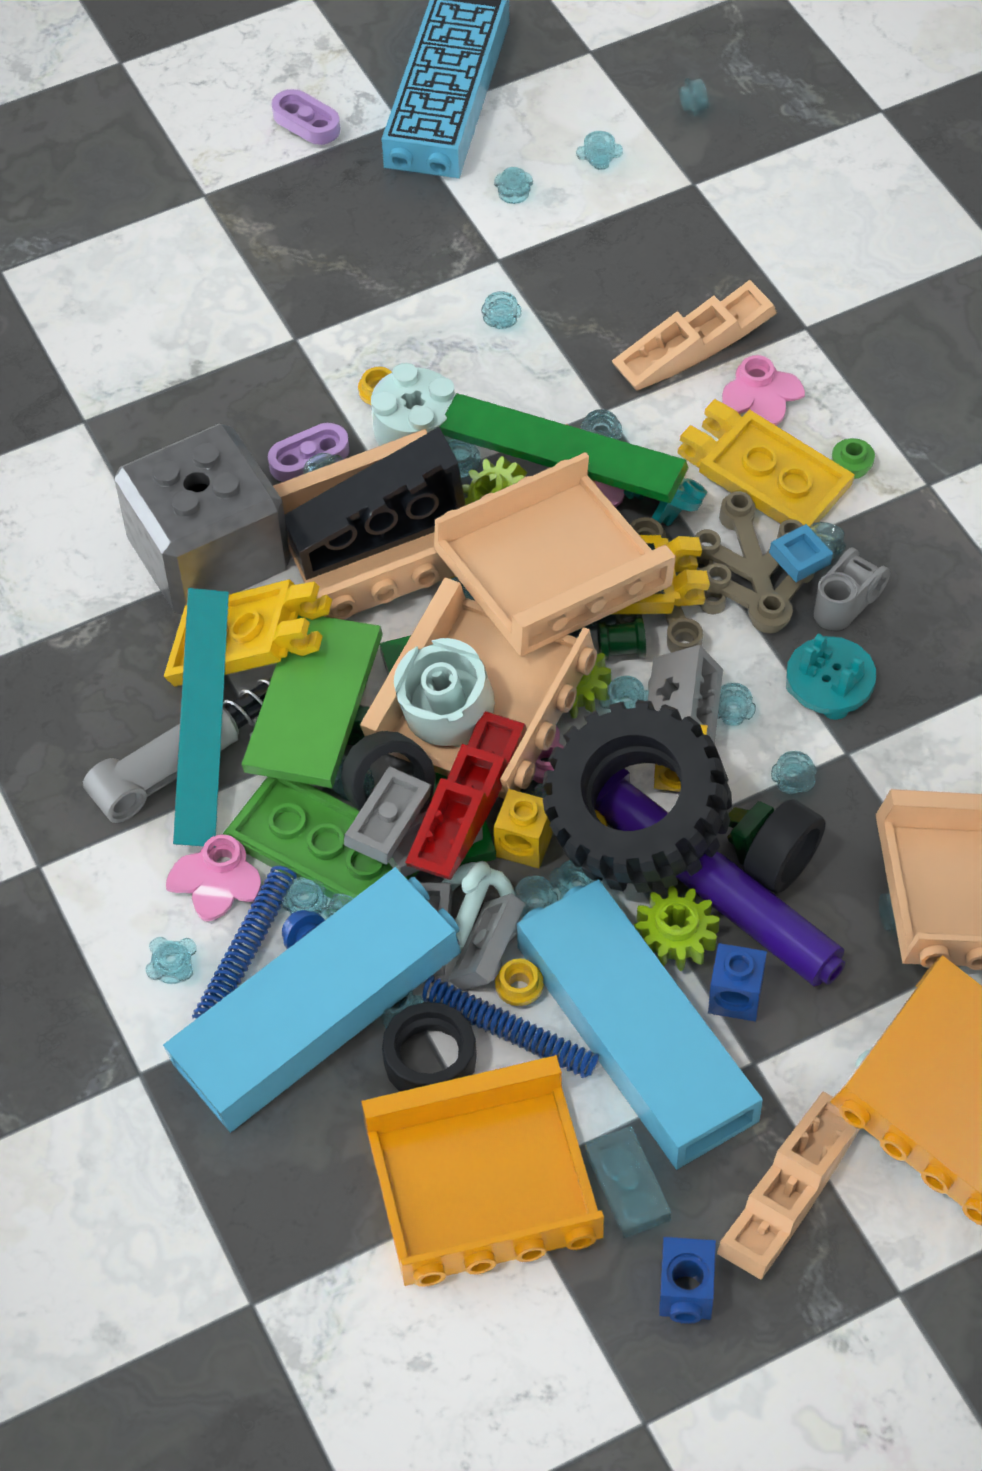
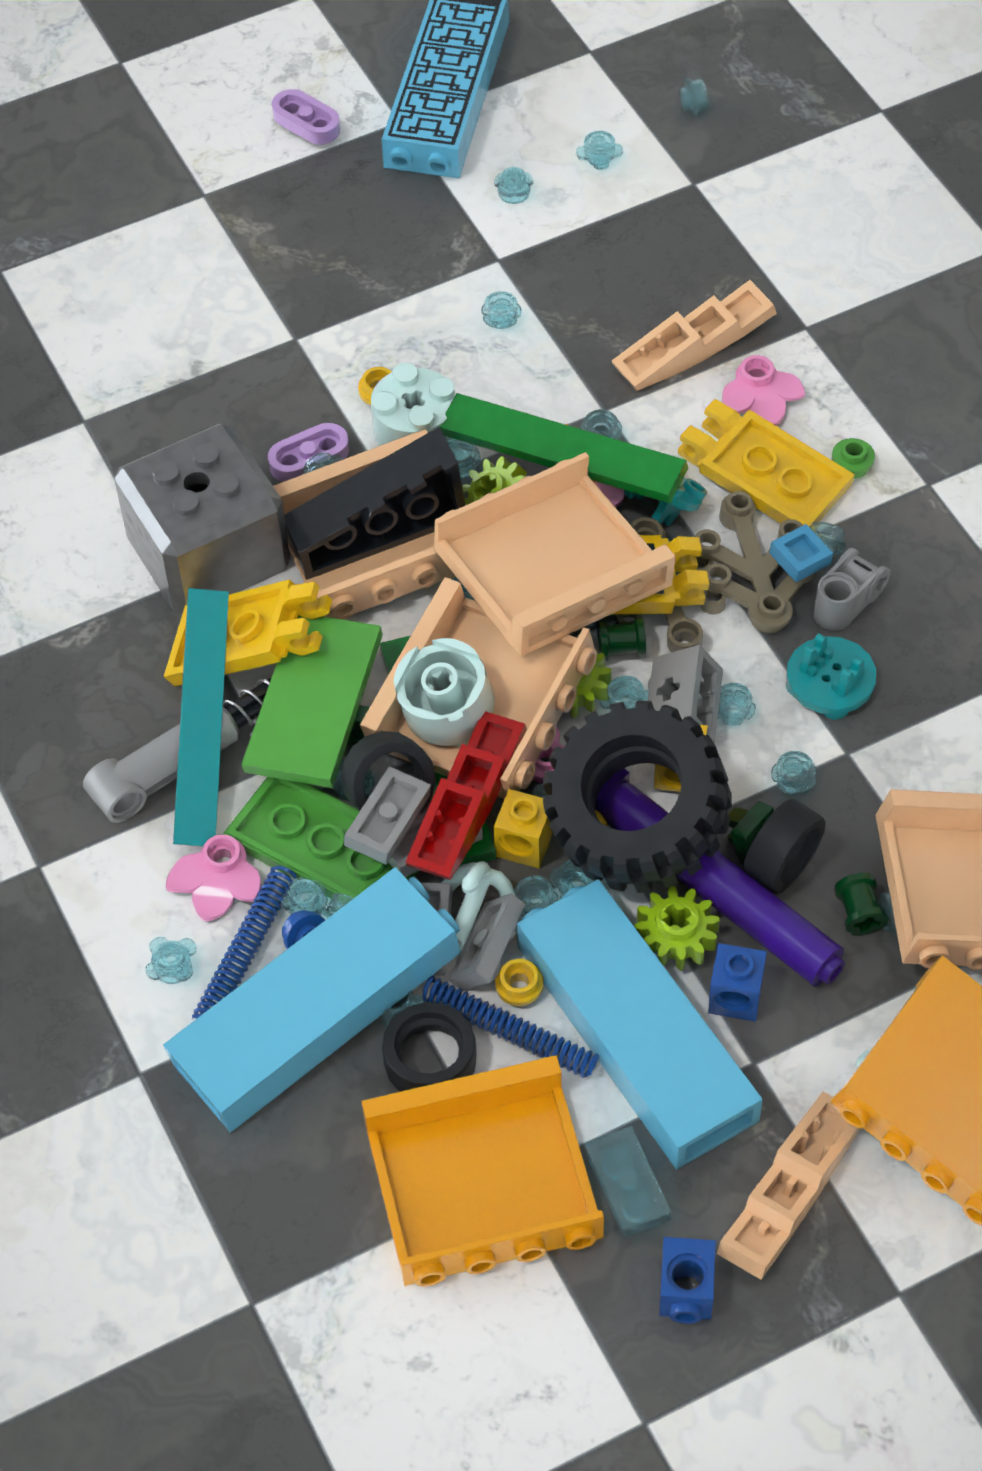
none -> dark green bush [834,872,888,936]

